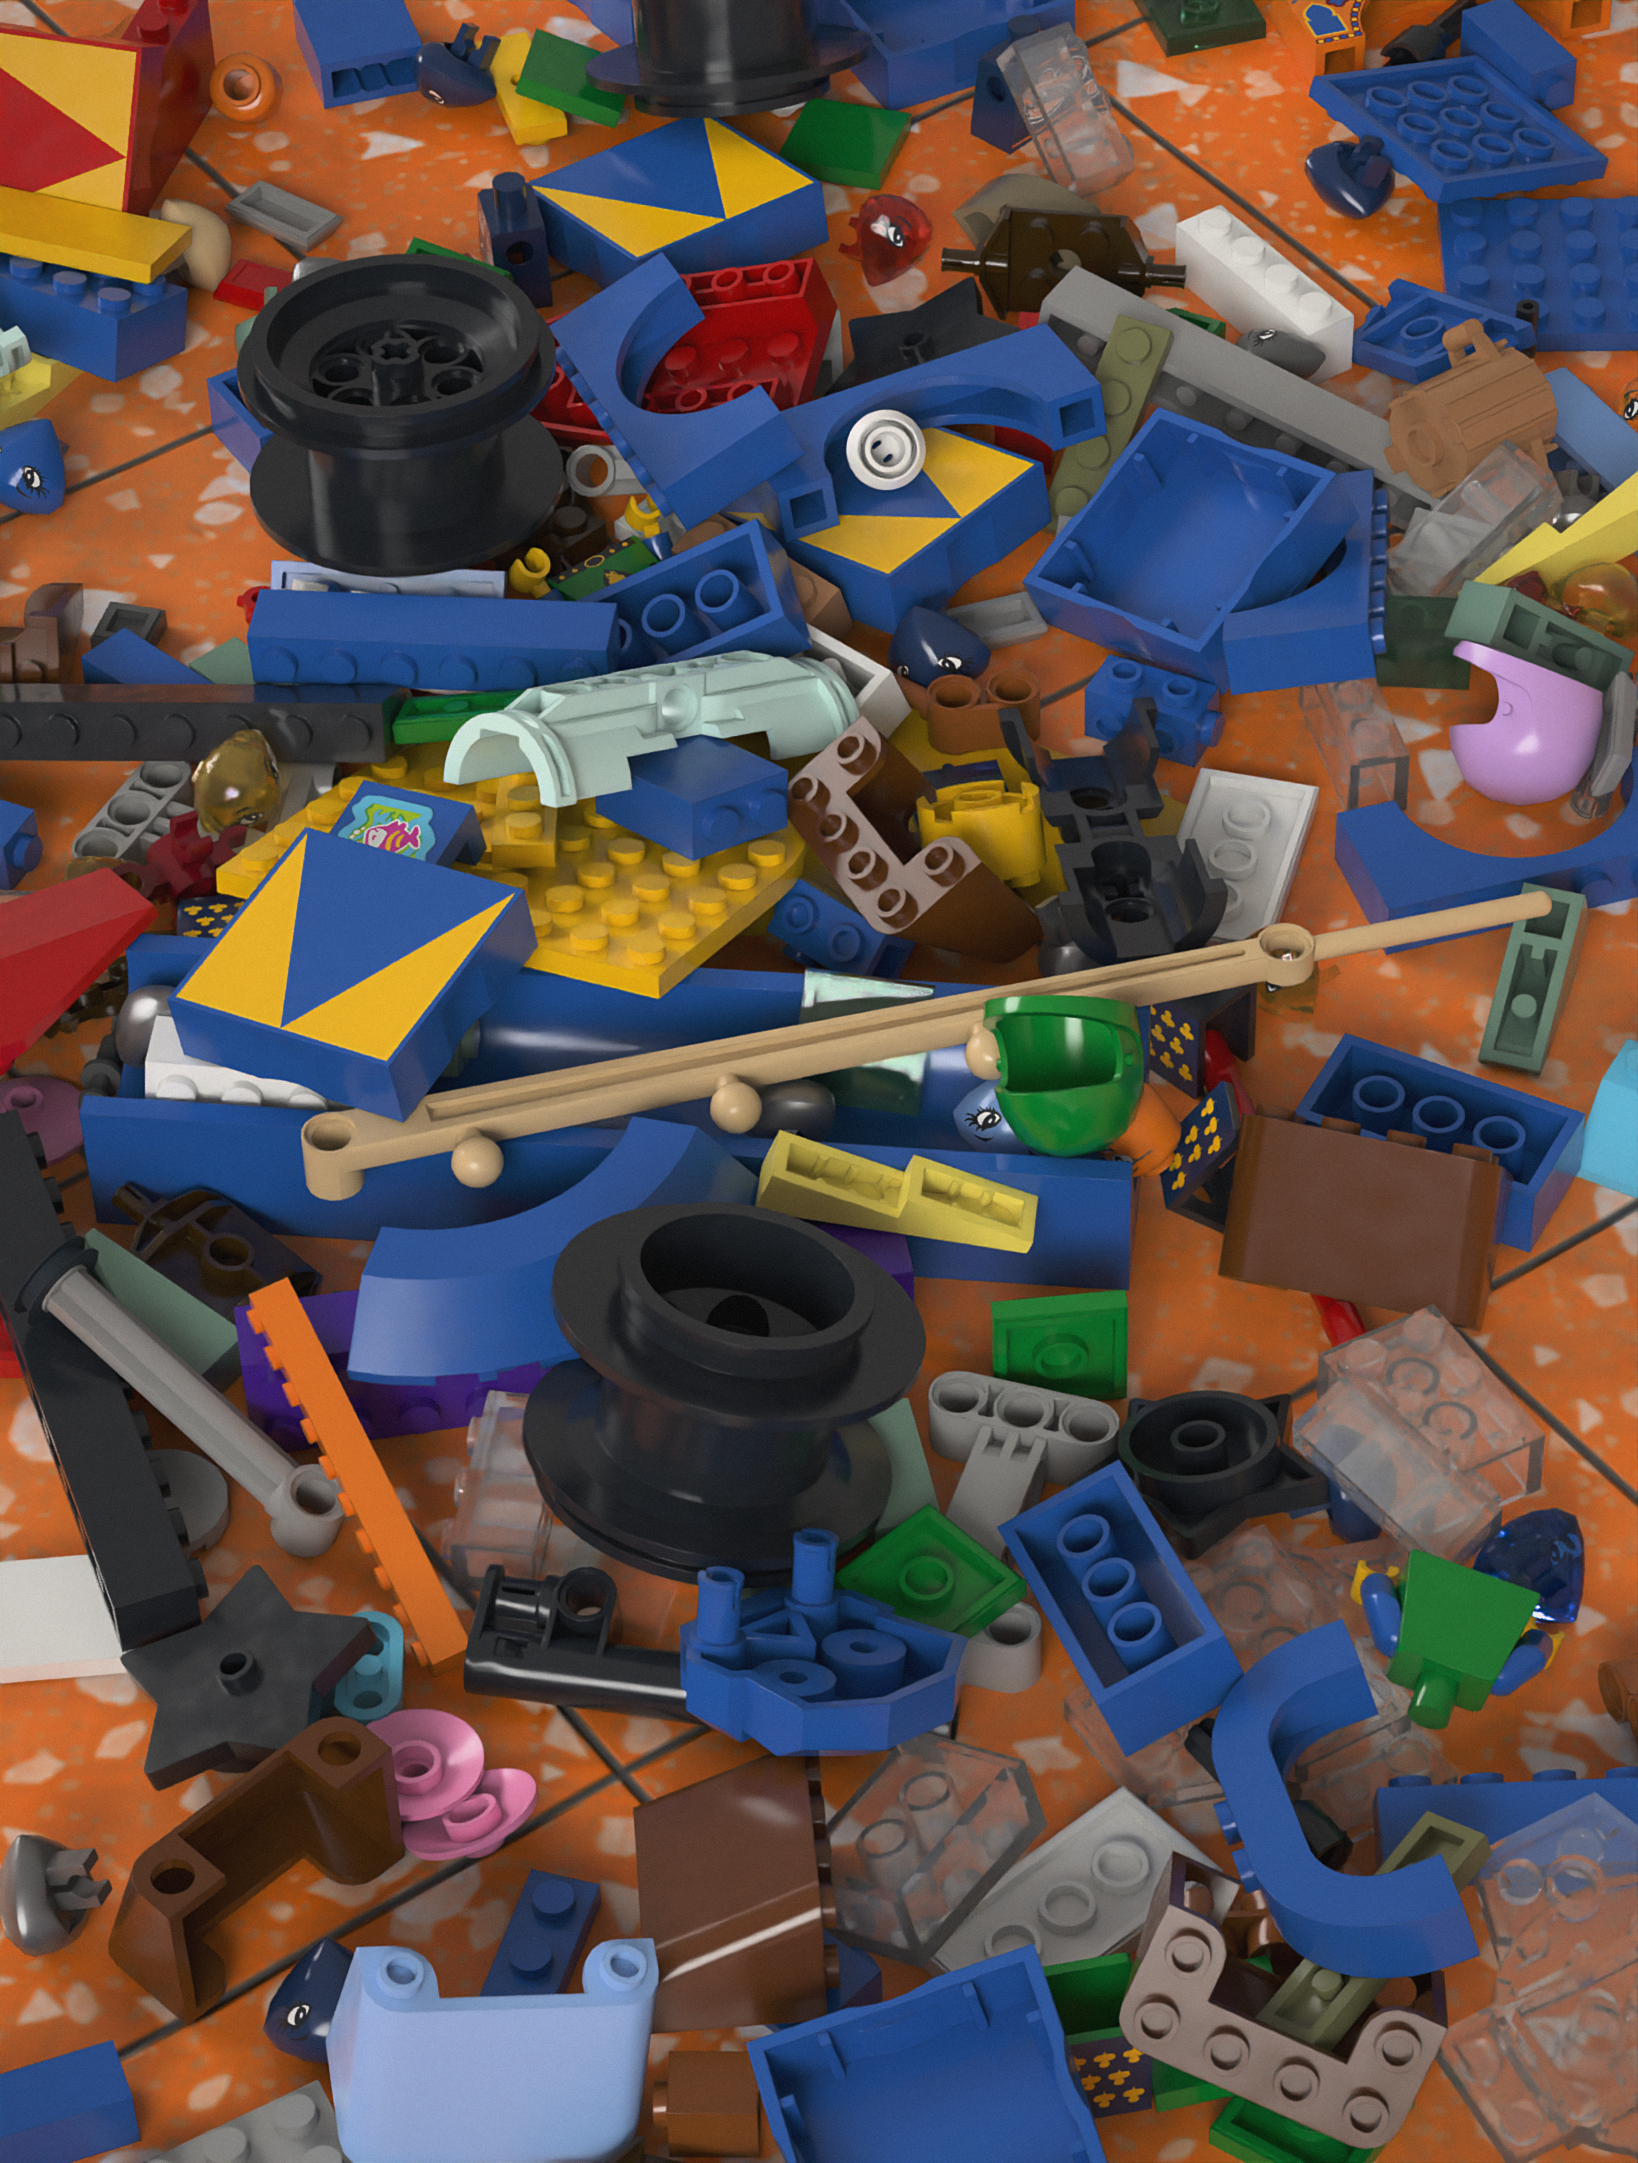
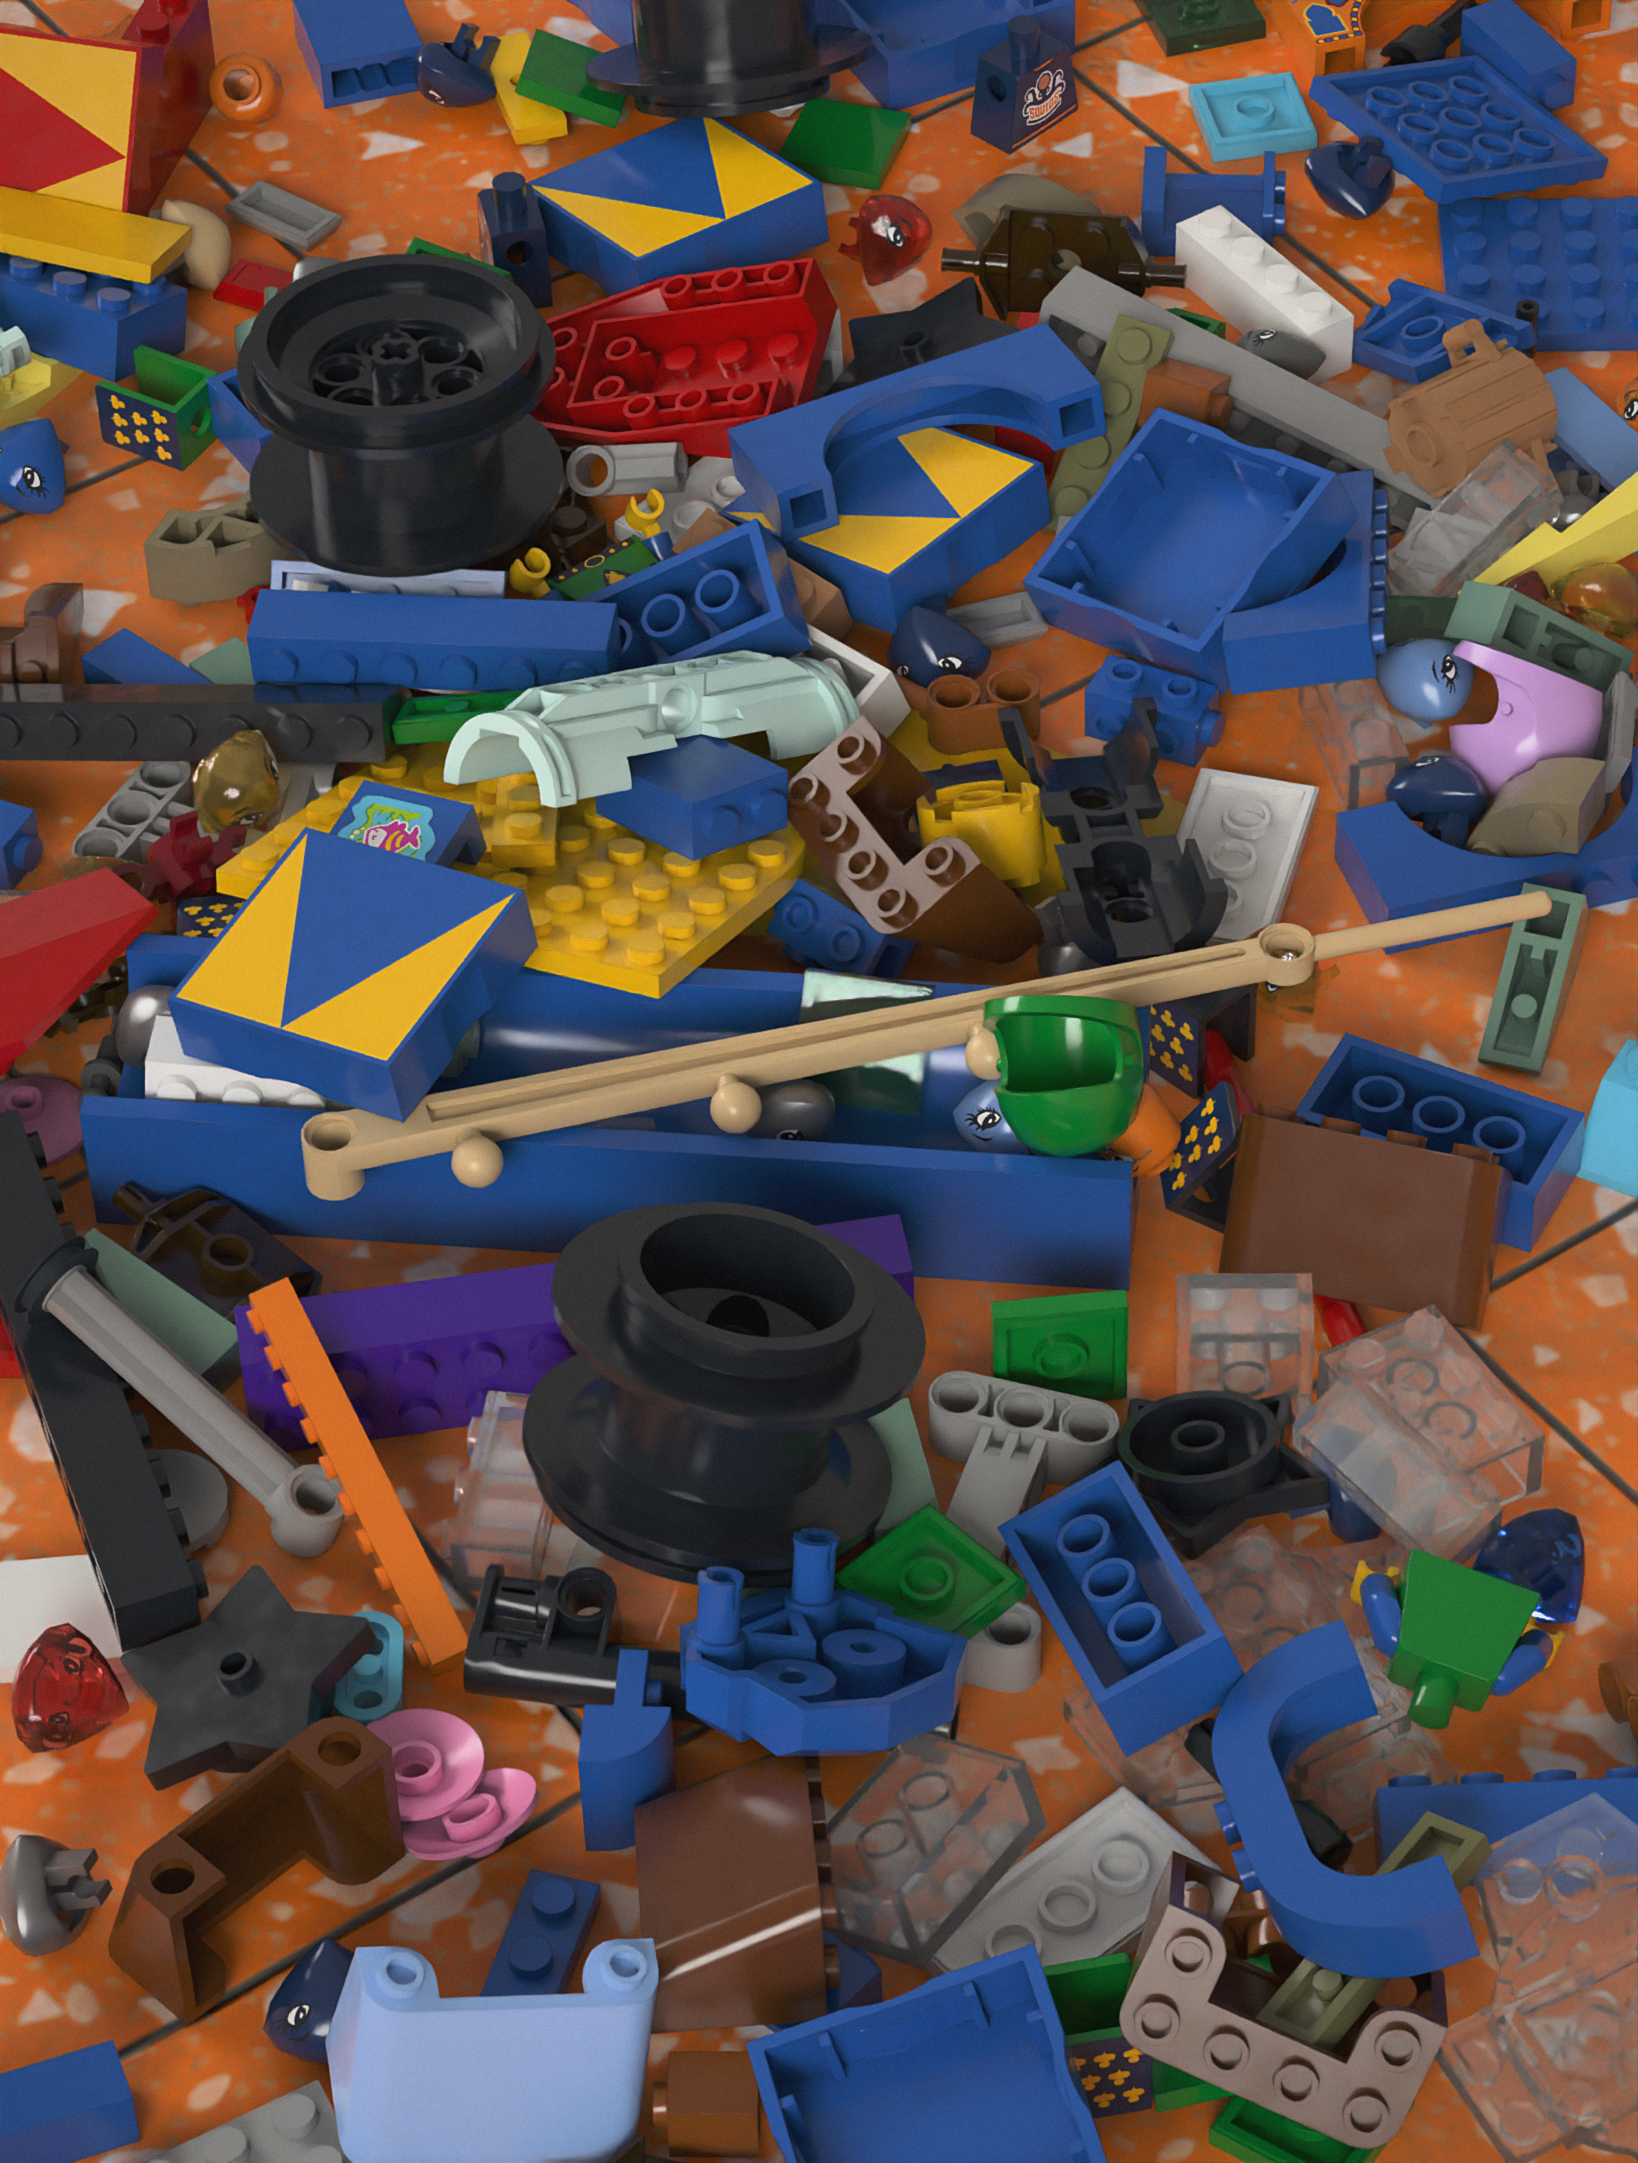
dark grey tile [90,602,167,649] -> none
blue brick [347,1116,759,1386] -> none
blue arch [549,252,806,532] -> none
light yellow slope [755,1130,1038,1254] -> none
white cone [846,410,926,490] -> none
clear brick [996,21,1136,199] -> none
none -> clear red piece [11,1623,129,1753]
none -> piece [95,345,219,471]
none -> dark tan brick [143,489,304,607]
none -> blue brick [578,1649,677,1851]
none -> dark orange brick [1137,357,1234,430]
none -> blue panel [1141,146,1286,257]
none -> clear brick [1174,1273,1315,1424]
none -> medium azure tile [1188,72,1318,163]
none -> medium blue piece [1377,638,1475,730]
none -> dark blue piece [1385,755,1488,850]
none -> dark tan brick [1465,757,1606,858]

